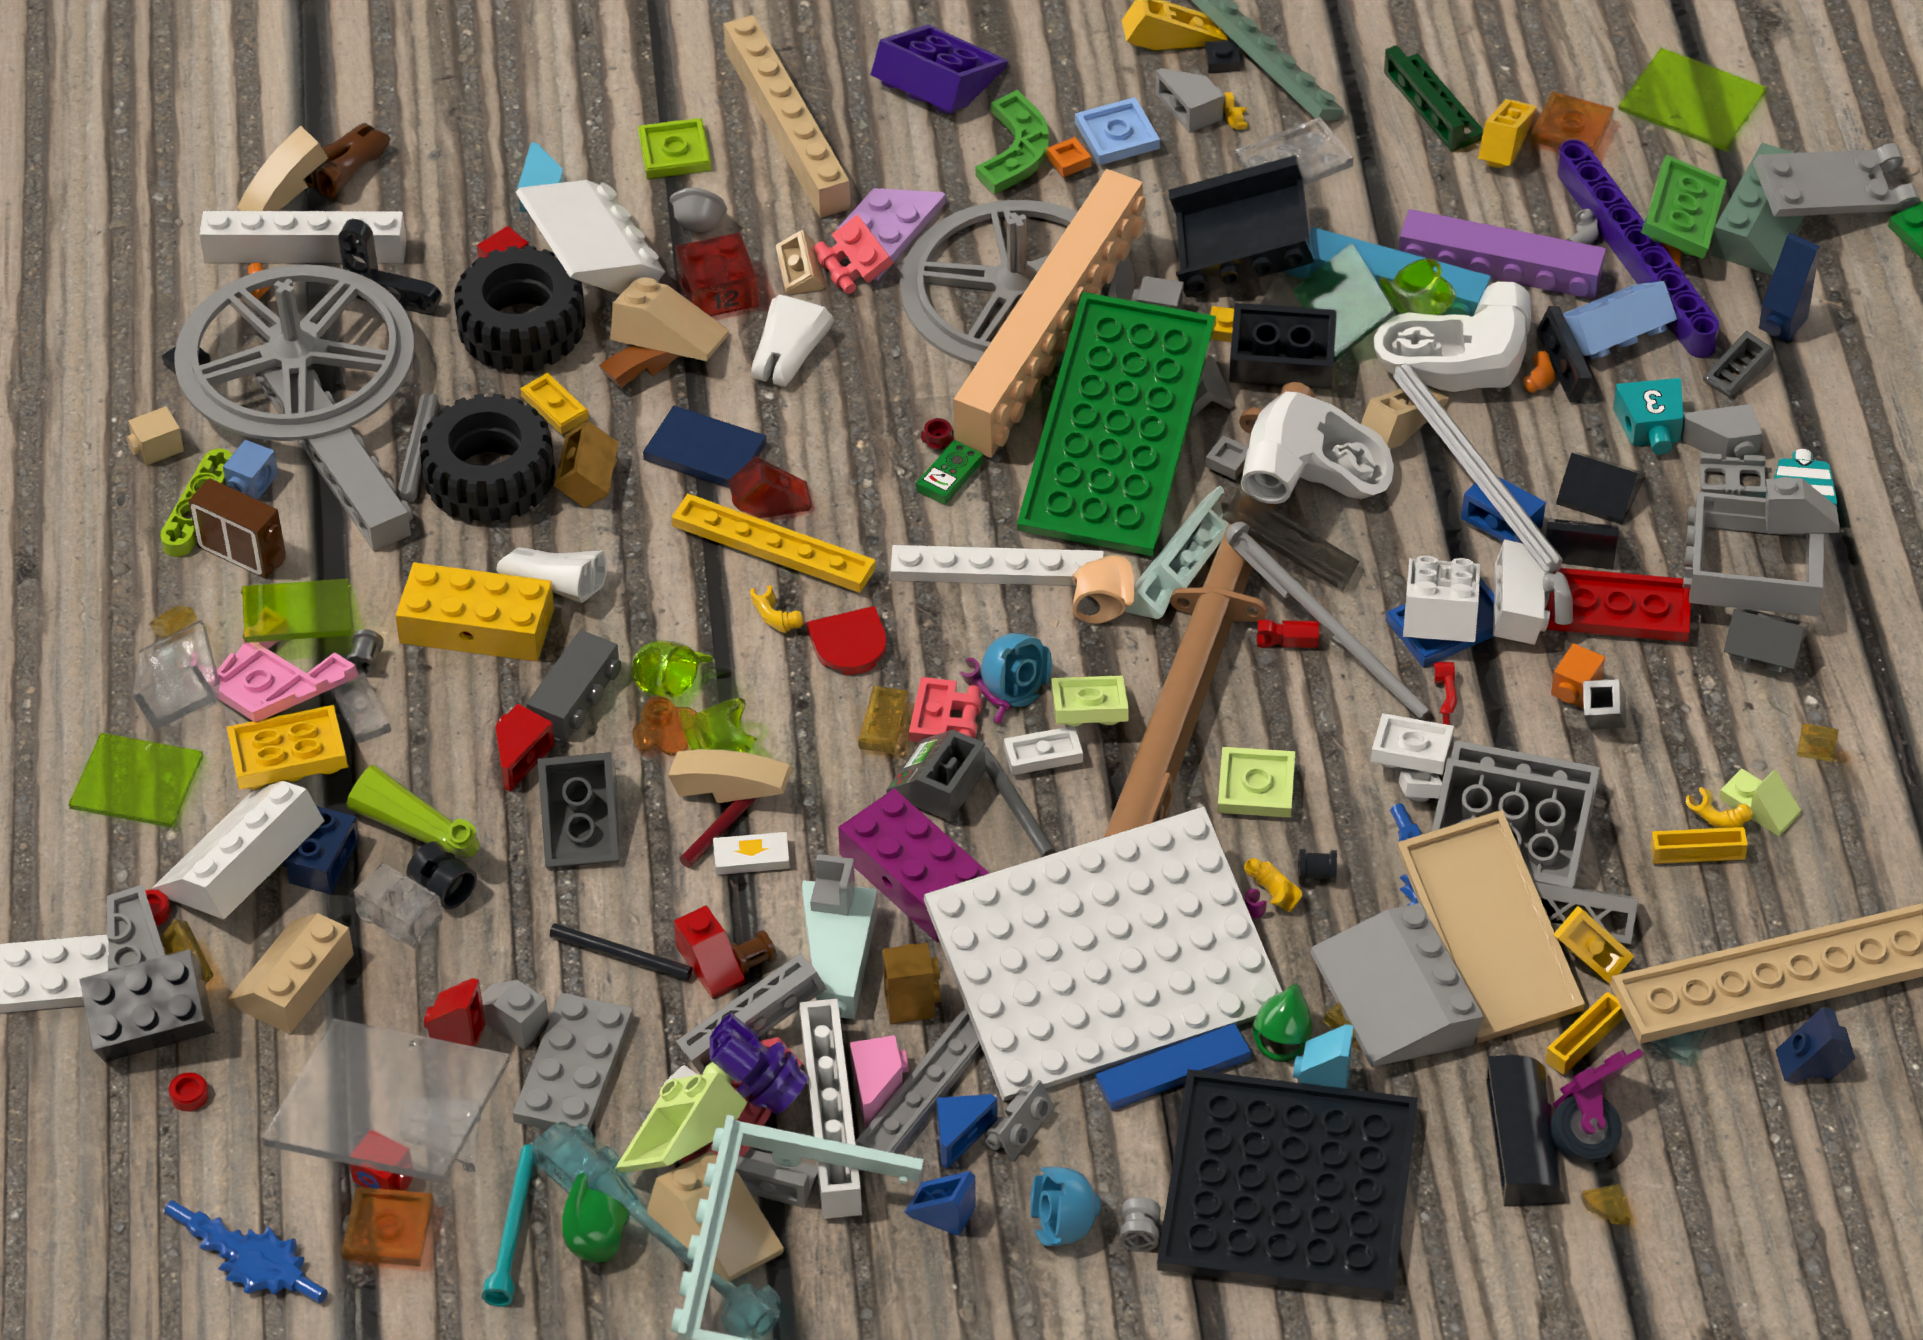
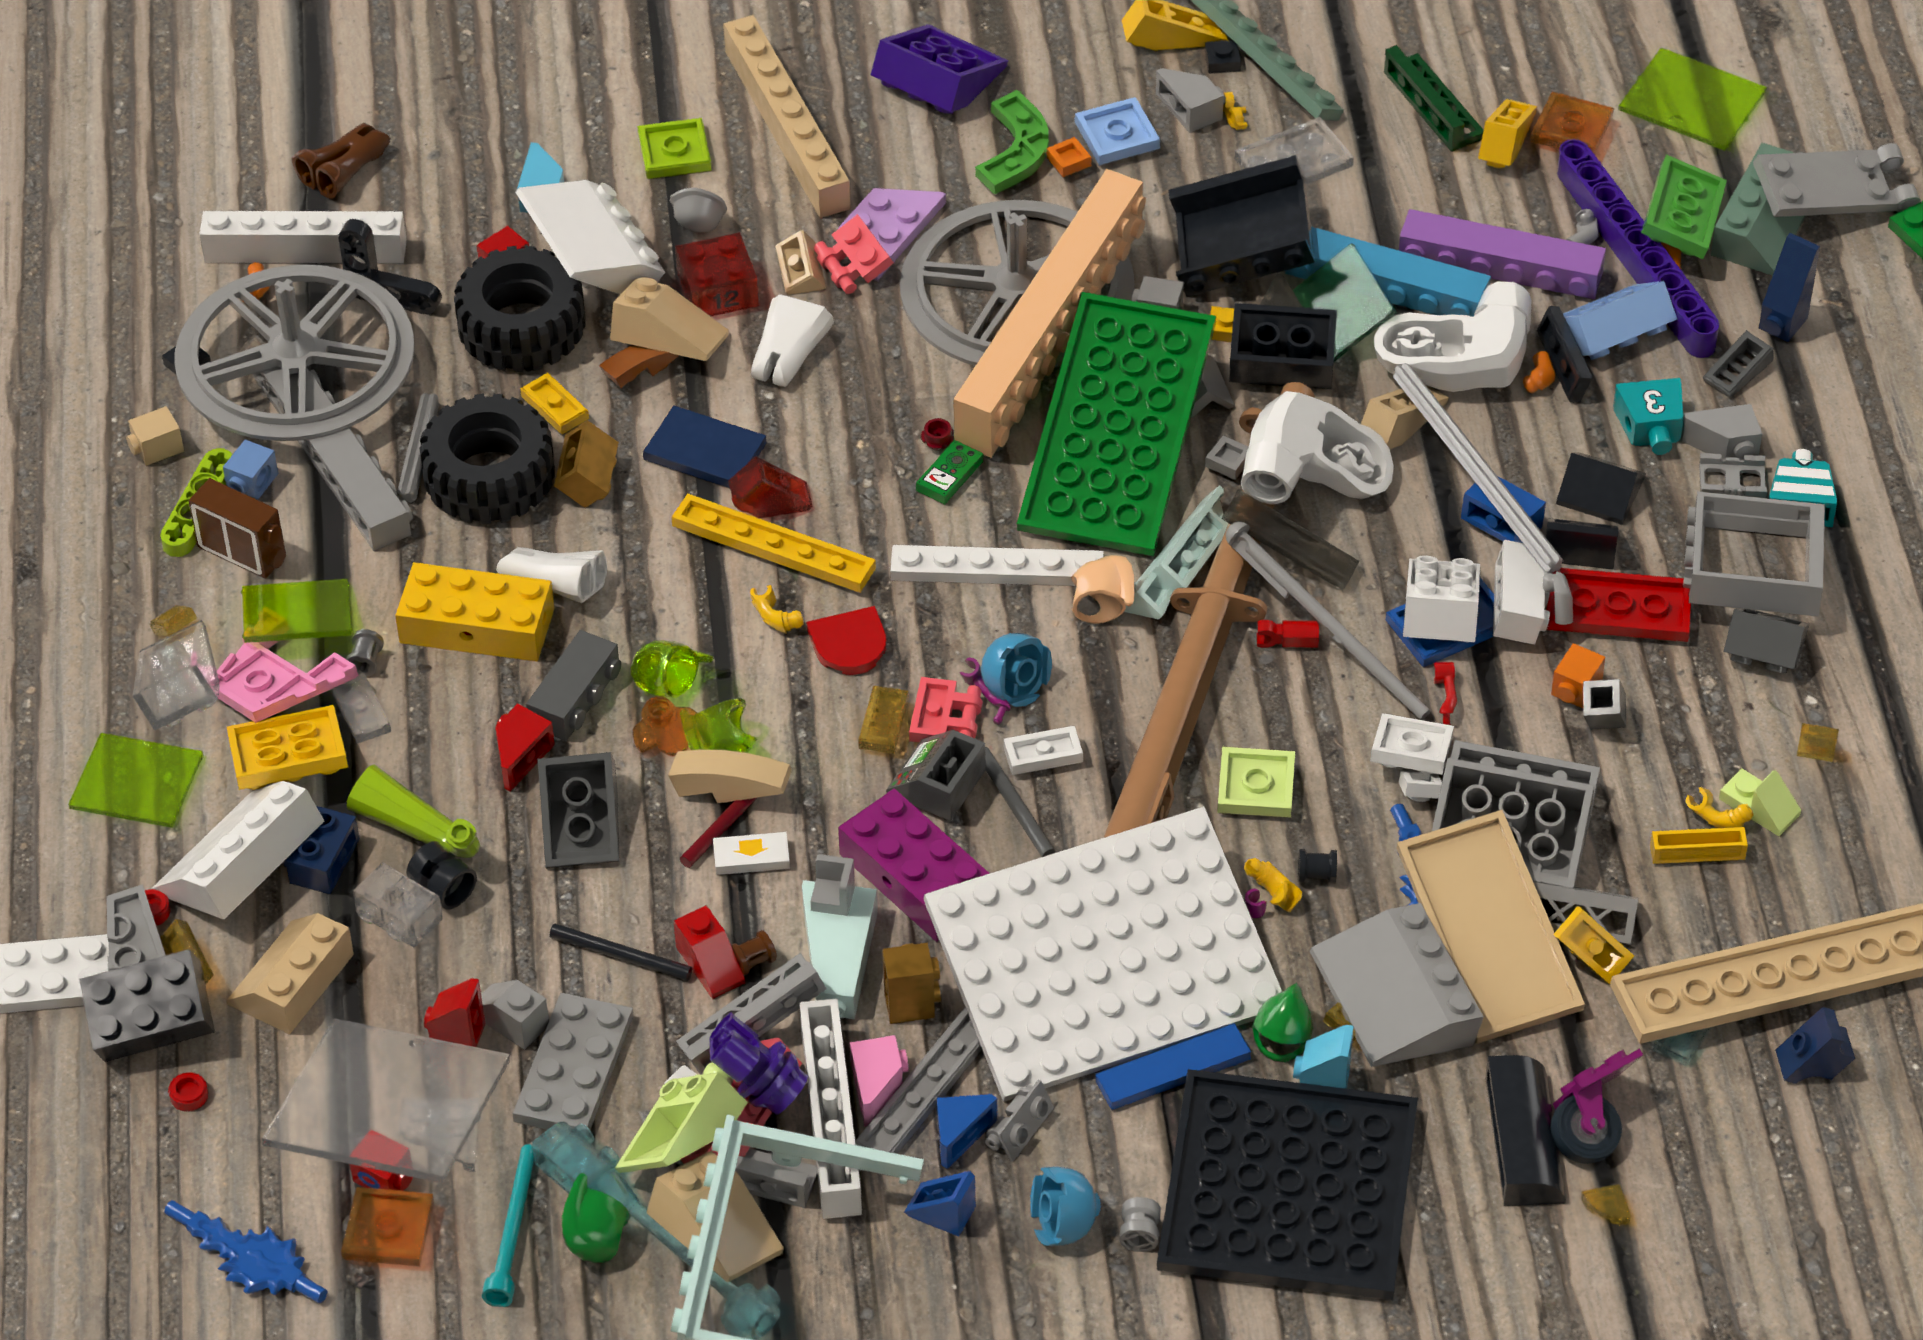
tan slope [237,126,328,211] -> none
yellowish green plate [1051,676,1128,727] -> none
clear neon green piece [1379,258,1456,316] -> none
yellow piece [1545,991,1625,1075] -> none
light grey slope [1765,477,1839,534] -> none

